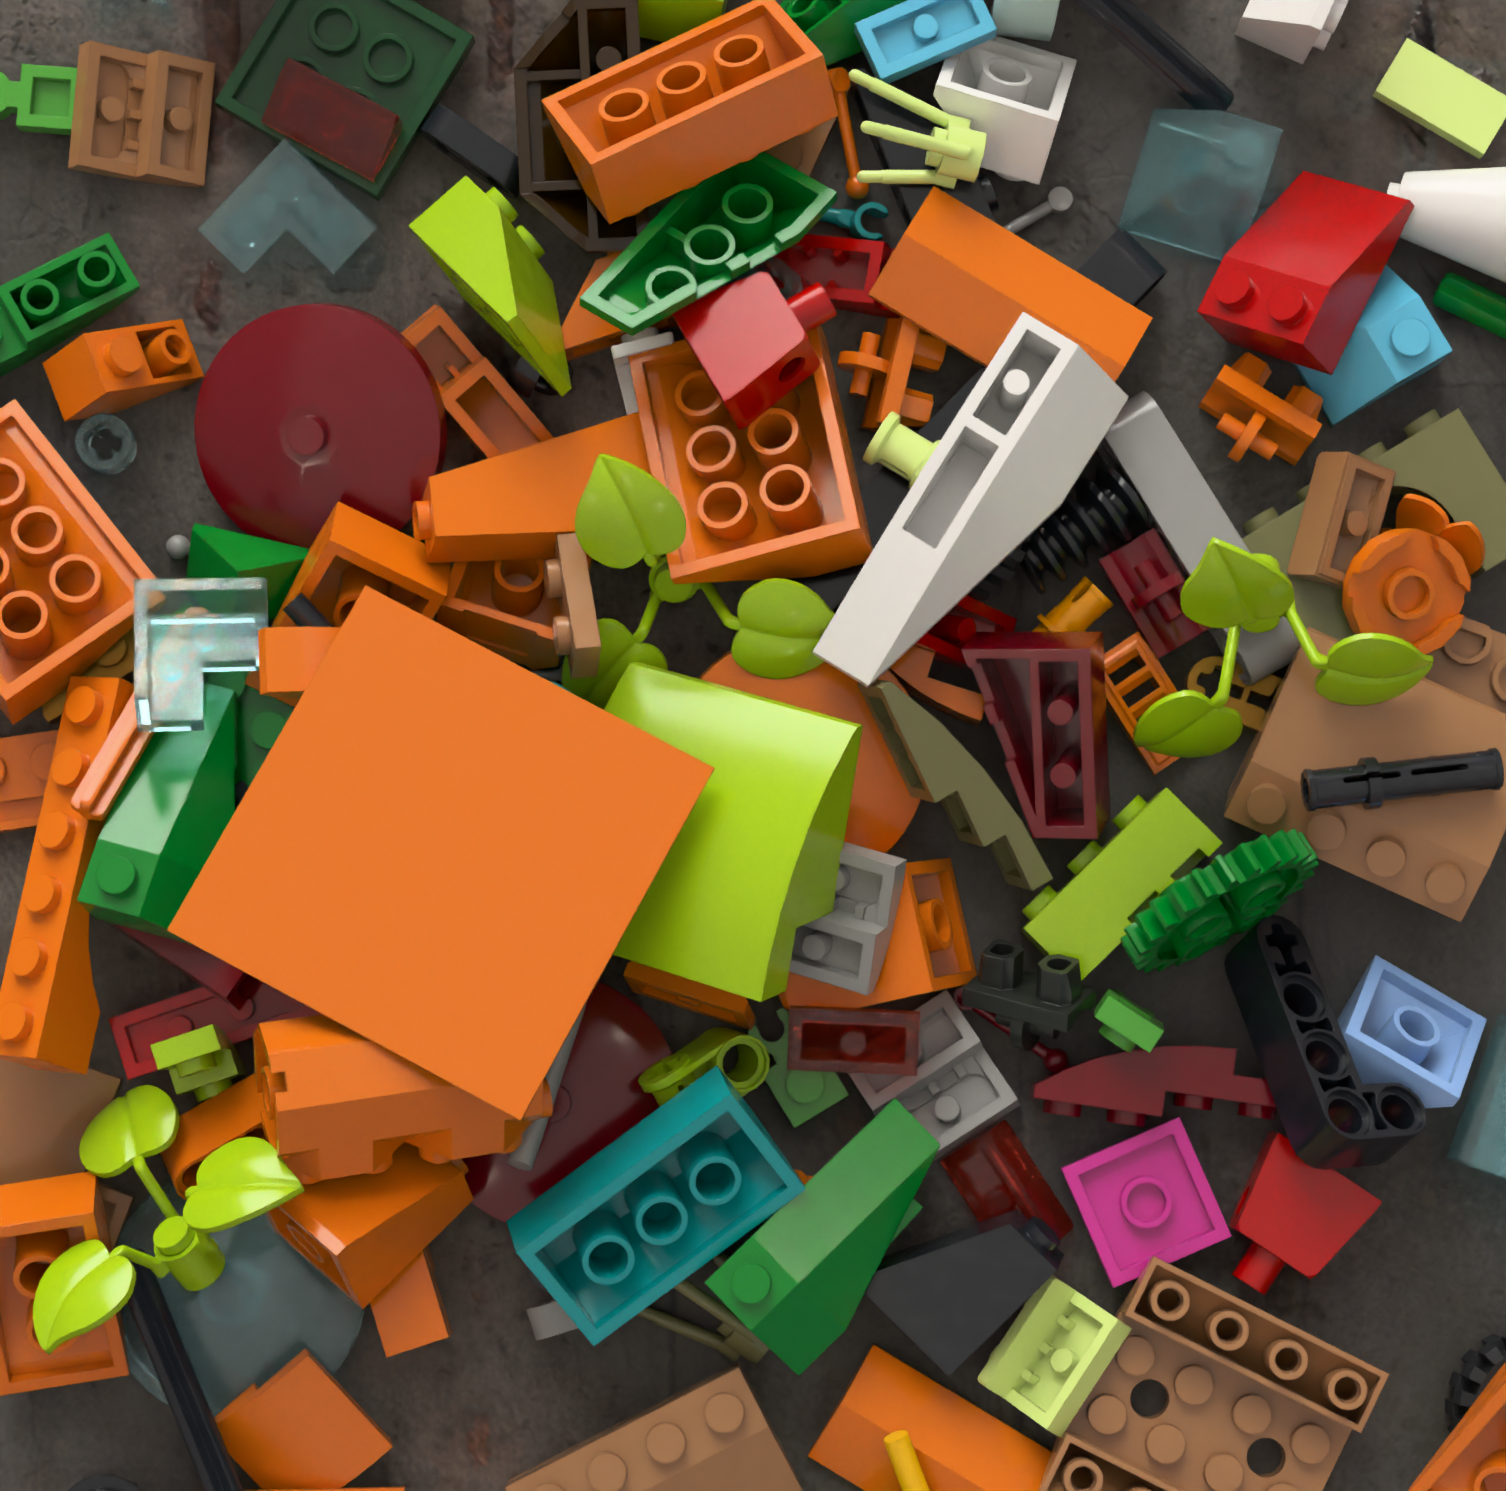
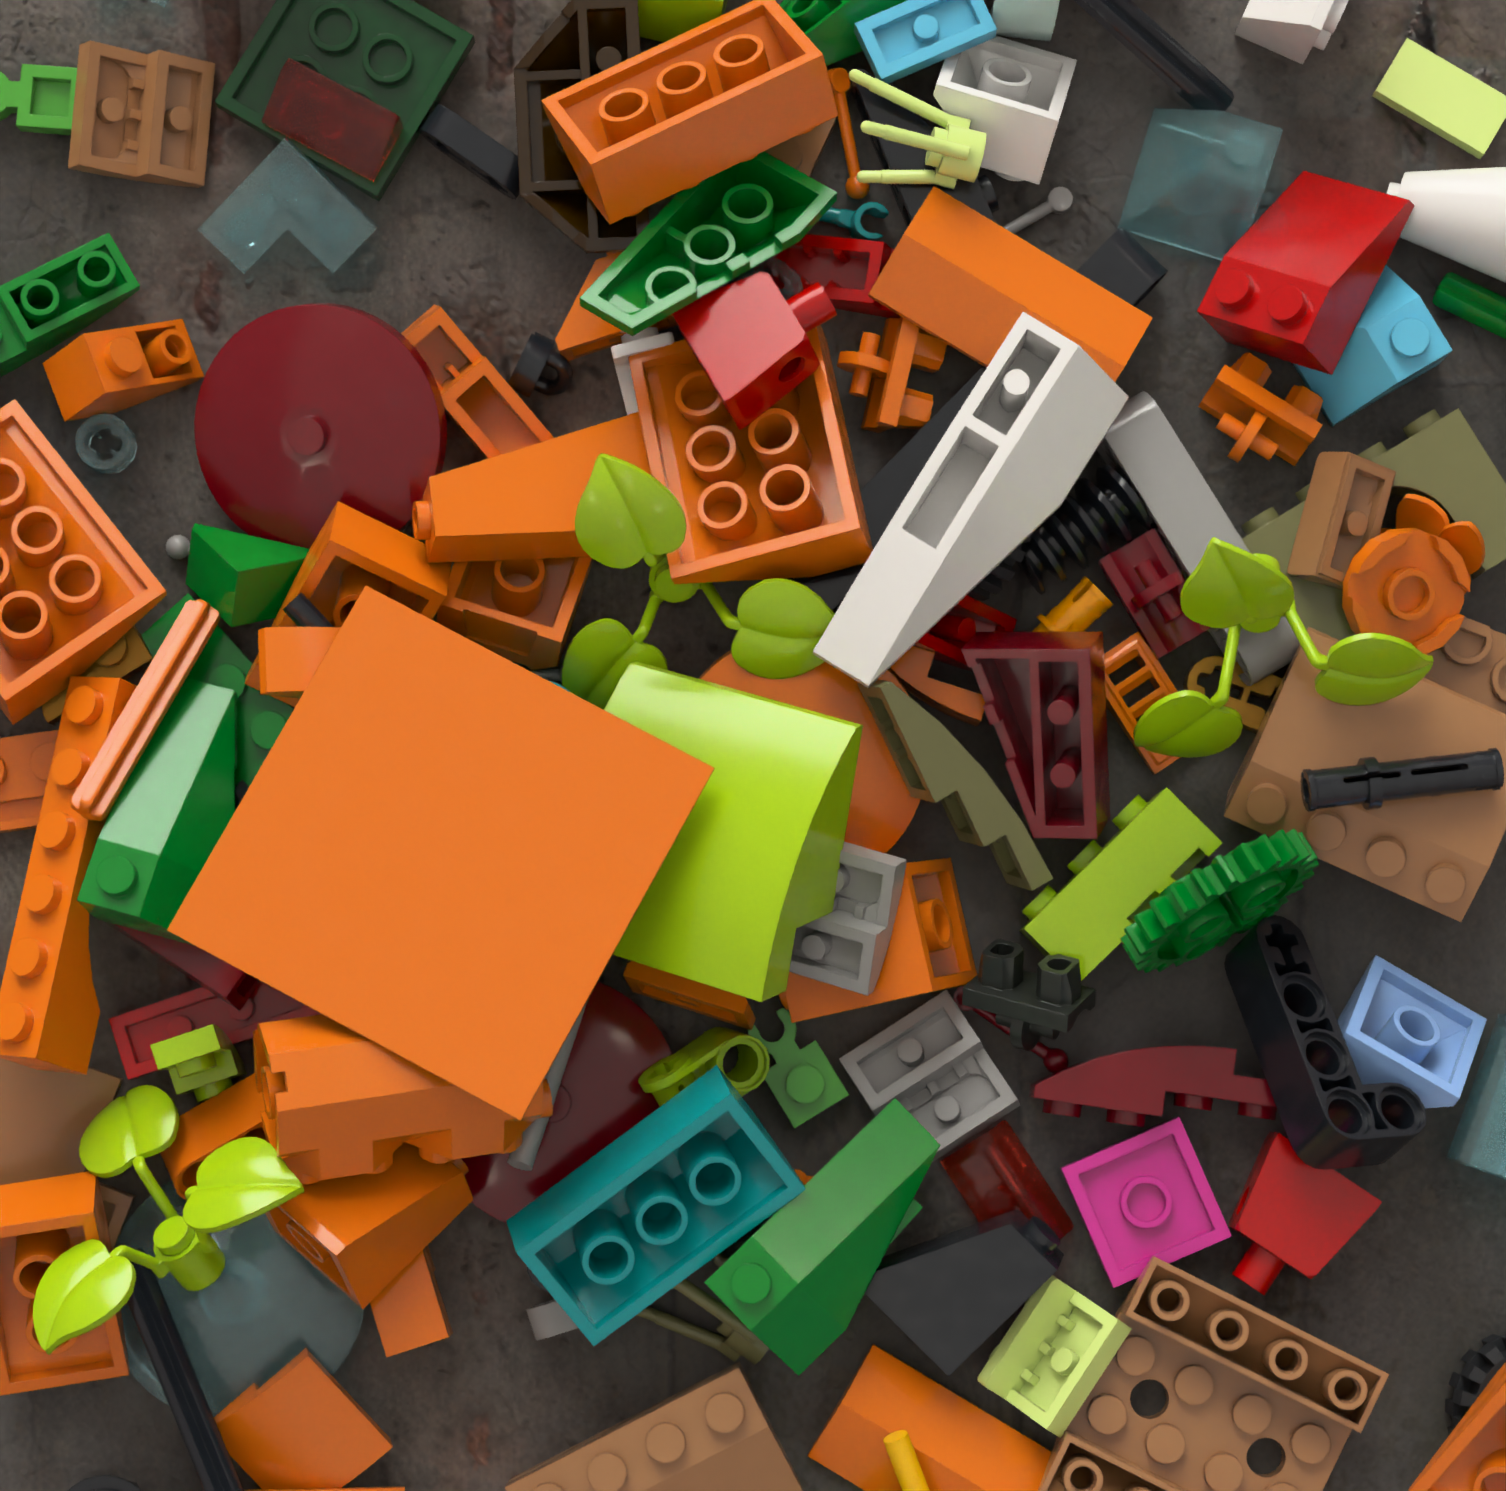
clear light blue panel [134,577,268,732] -> none
lime slope [408,175,572,396] -> none
medium nougat plate [543,532,601,679] -> none
clear red slope [787,1005,920,1076] -> none
yellowish green bush [863,411,941,489] -> none
bright green plate [1094,988,1164,1053] -> none

